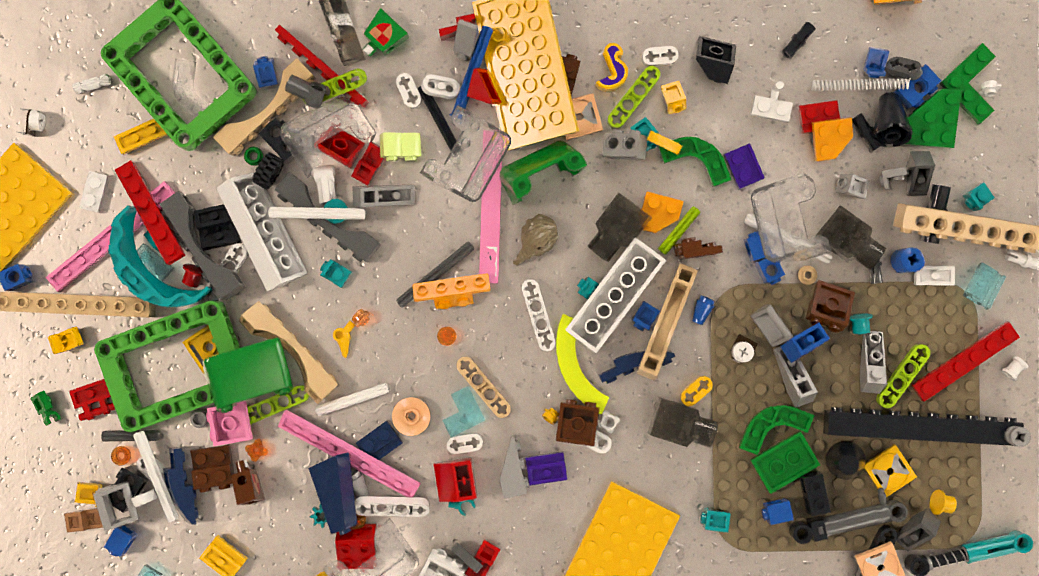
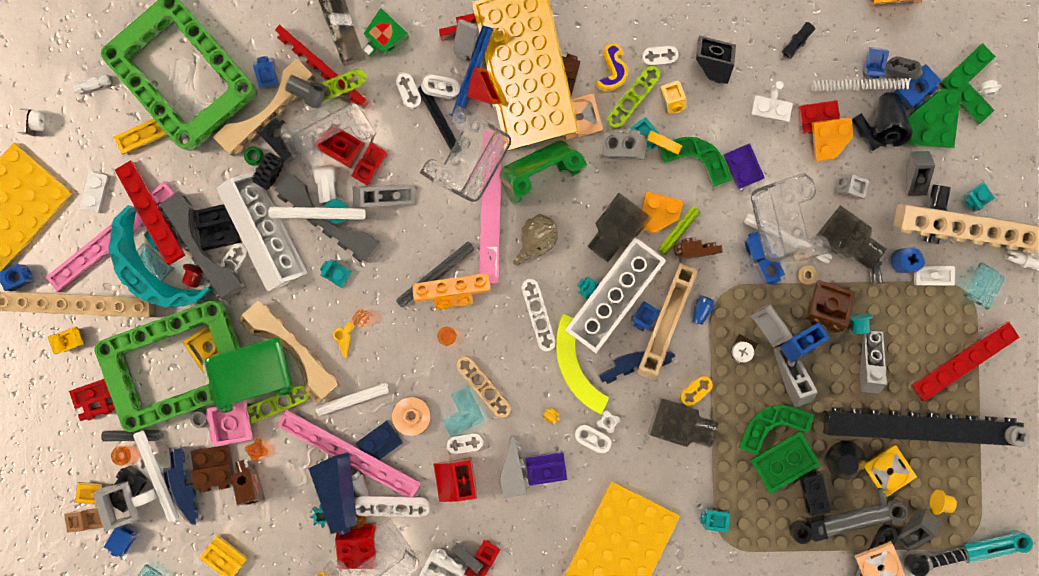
green plate [30,391,60,426] -> none
yellowish green brick [380,132,421,162] -> none
teal piece [448,499,476,516] -> none
reddish brown plate [556,399,600,447] -> none
blue brick [761,498,794,525] -> none
lime beam [876,344,930,408] -> none
light grey bracket [880,167,909,190] -> none
white bush [1002,356,1029,382] -> none

